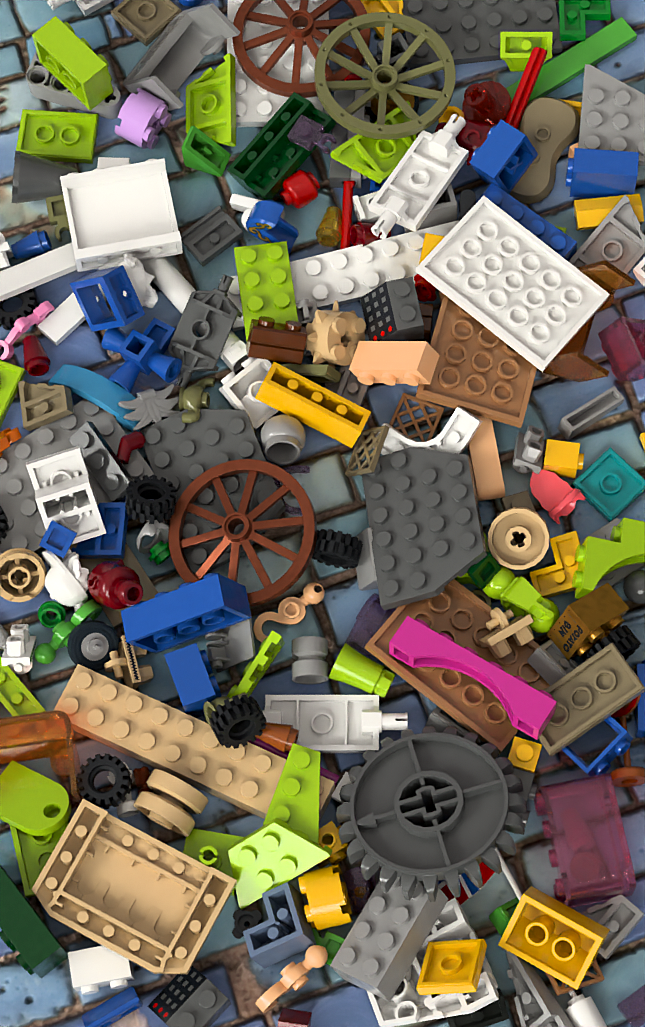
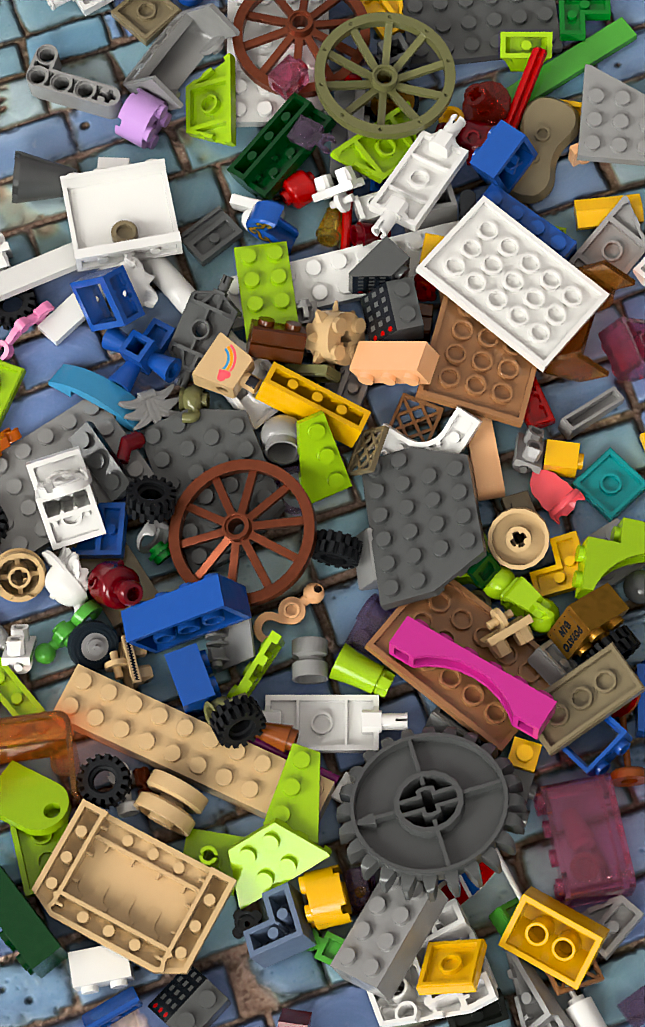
blue cone [11,230,52,260] -> none
lime tile [16,109,100,164] -> none
dark tan wing [18,381,74,431] -> none
dark red cone [23,335,50,376] -> none
lime brick [32,16,113,111] -> none
green plate [38,601,66,628] -> none
blue plate [39,520,77,558] -> none
olive plate [45,195,71,242] -> none
bright green slope [181,126,231,177] -> none
light nougat piece [255,945,328,1013] -> none
yellow brick [317,821,348,869] -> none
blue brick [565,148,639,198] -> none
none -> white tile [36,468,92,499]
none -> dark tan tile [111,220,138,243]
none -> tan torso [192,332,262,398]
none -> clear pink brick [267,54,310,101]
none -> lime wing [296,410,352,504]
none -> white hips [312,165,365,213]
none -> dark grey slope [348,236,410,294]
none -> red plate [524,376,555,429]

